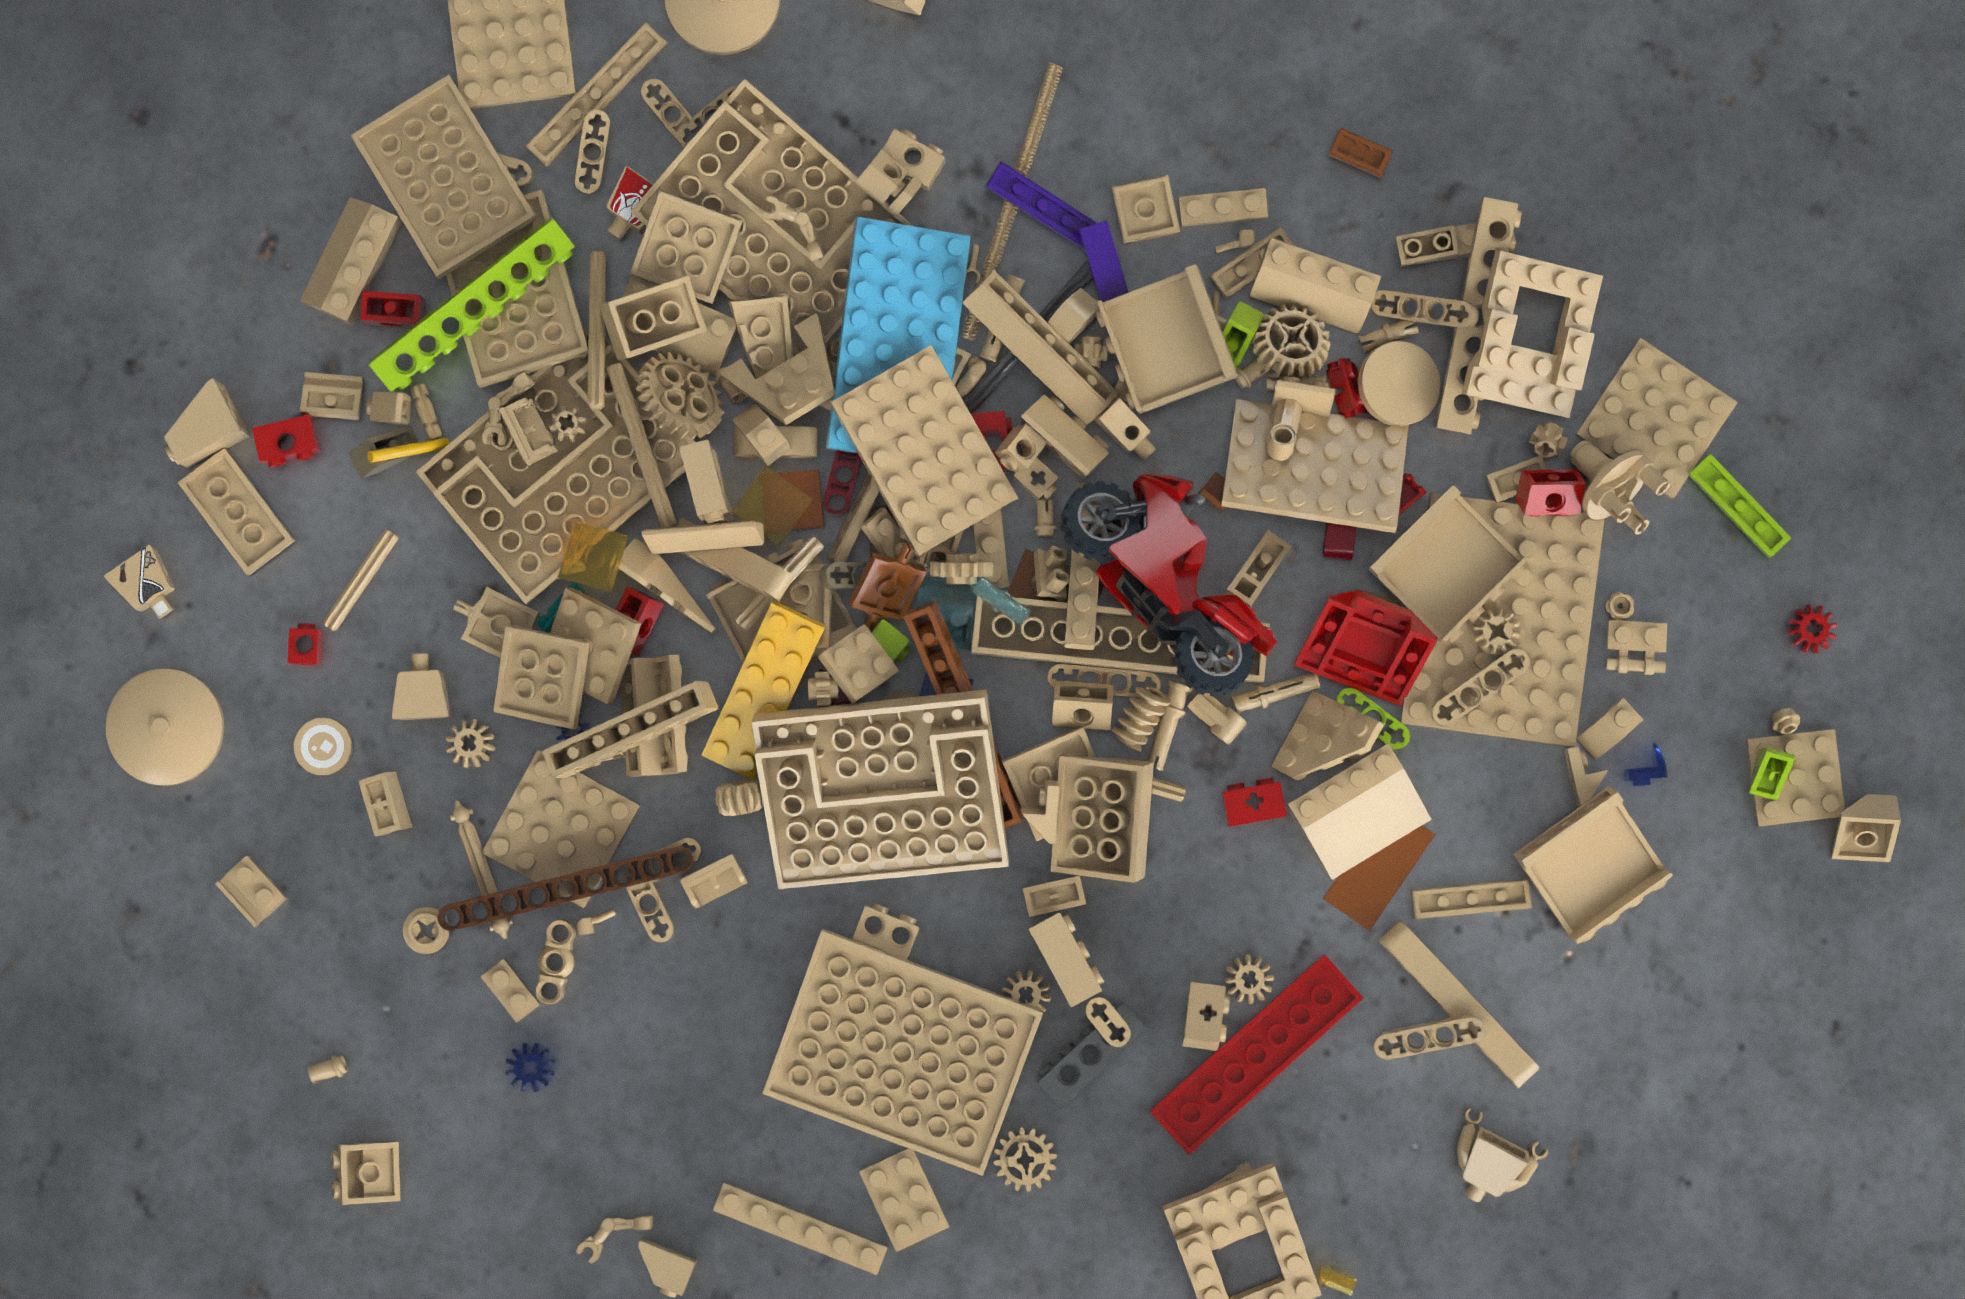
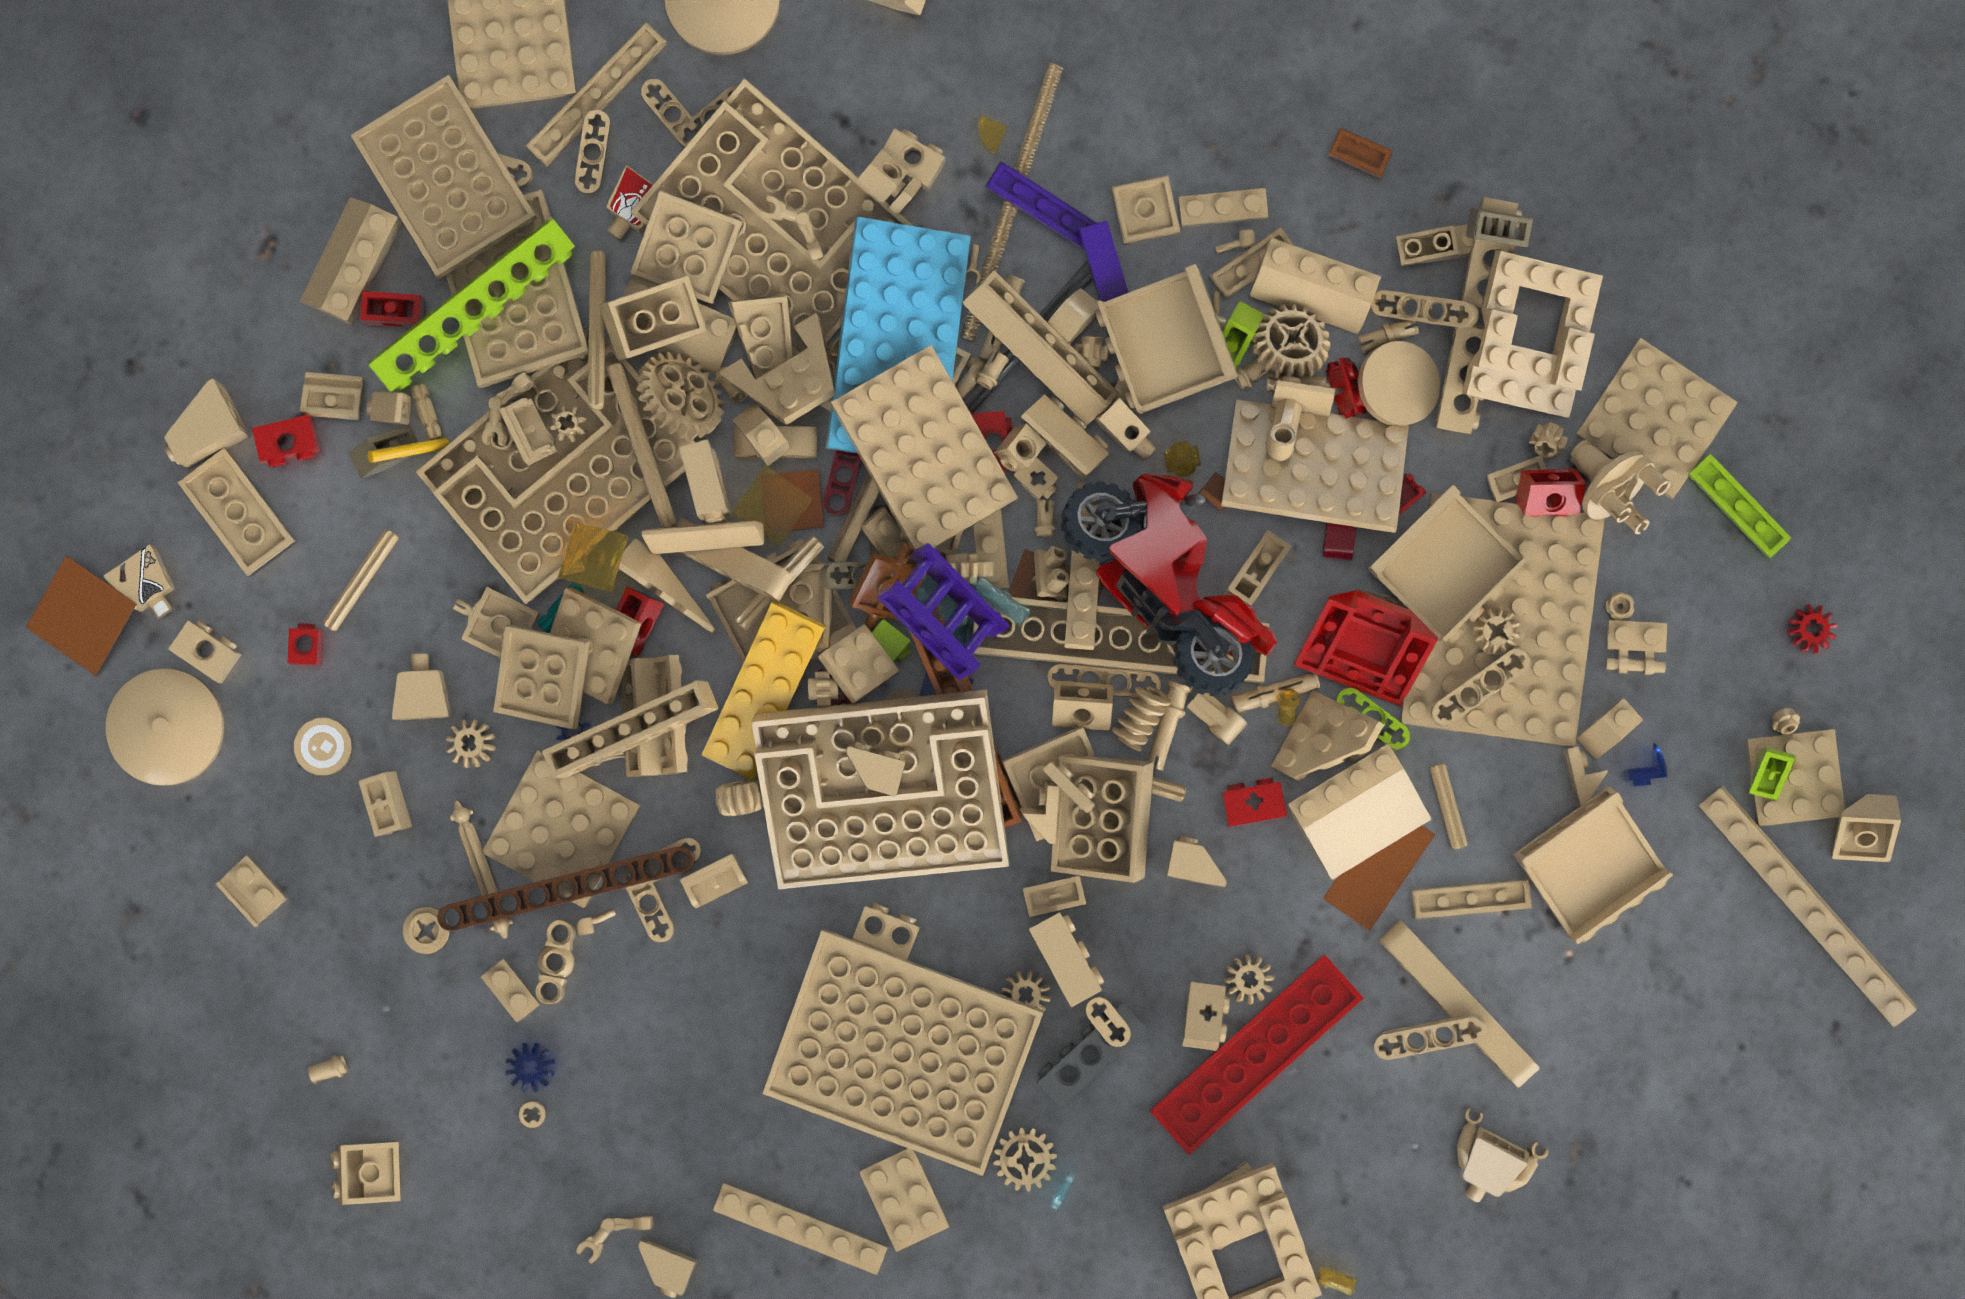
none -> dark orange piece [26,555,137,676]
none -> tan brick [168,620,241,684]
none -> tan bush [519,1100,546,1128]
none -> tan slope [846,742,905,796]
none -> dark purple fence [877,543,1009,680]
none -> tan pin [976,350,1009,390]
none -> clear yellow tile [978,115,1007,154]
none -> tan plate [1043,761,1096,813]
none -> clear light blue piece [1047,1171,1076,1214]
none -> clear yellow gear [1164,441,1201,477]
none -> tan slope [1165,836,1227,887]
none -> clear yellow pin [1277,688,1300,726]
none -> tan axle [1430,764,1467,849]
none -> dark tan slope [1466,208,1533,248]
none -> tan plate [1699,785,1918,1027]

